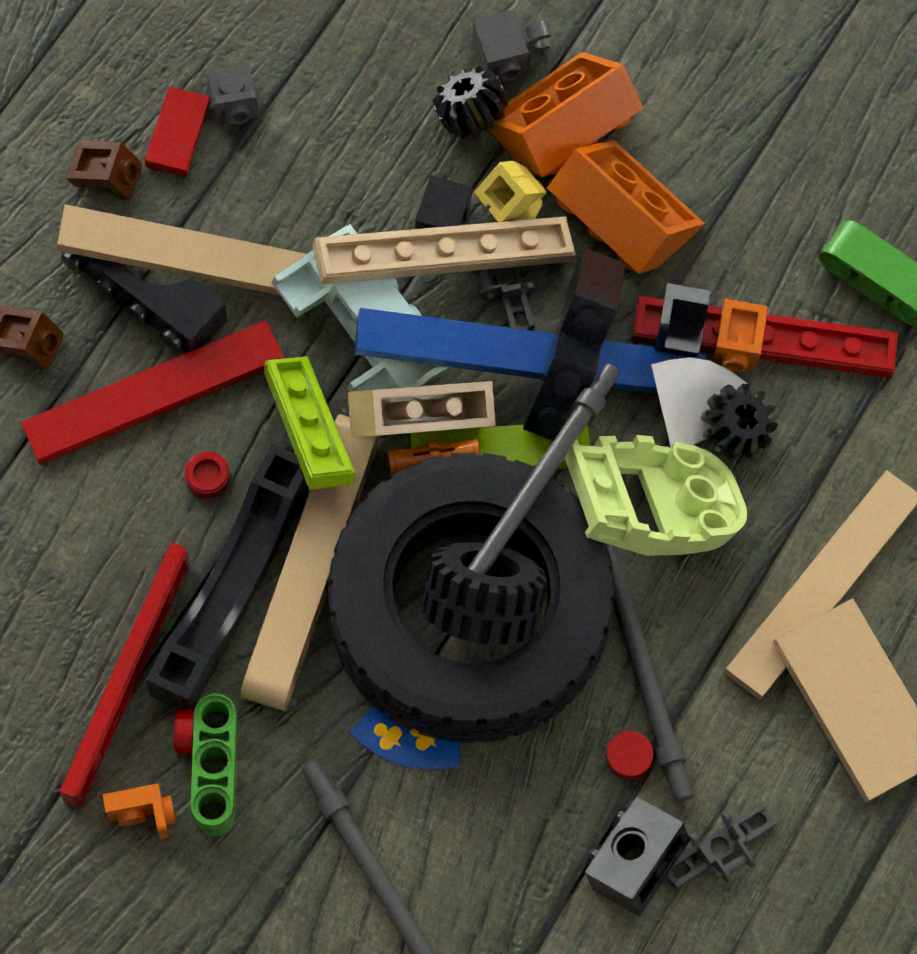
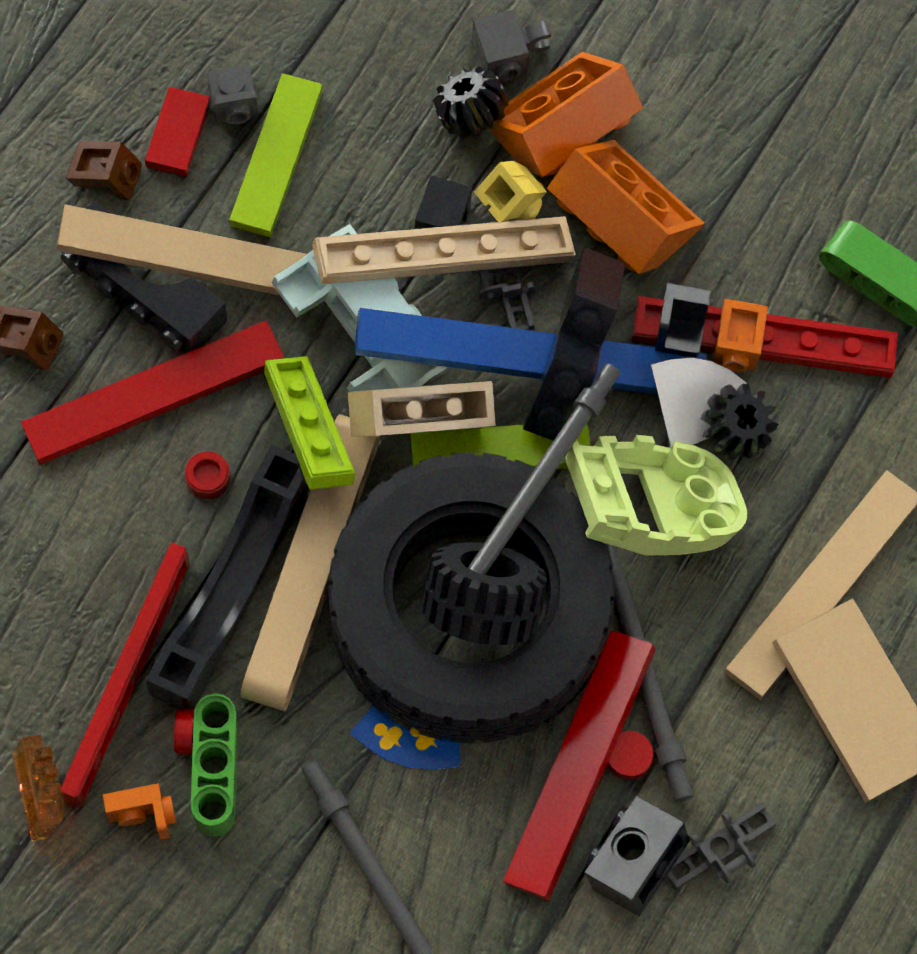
orange pin [388,438,480,475] -> none
none -> clear orange hinge [12,735,64,841]
none -> lime tile [229,73,323,238]
none -> red tile [503,630,656,901]

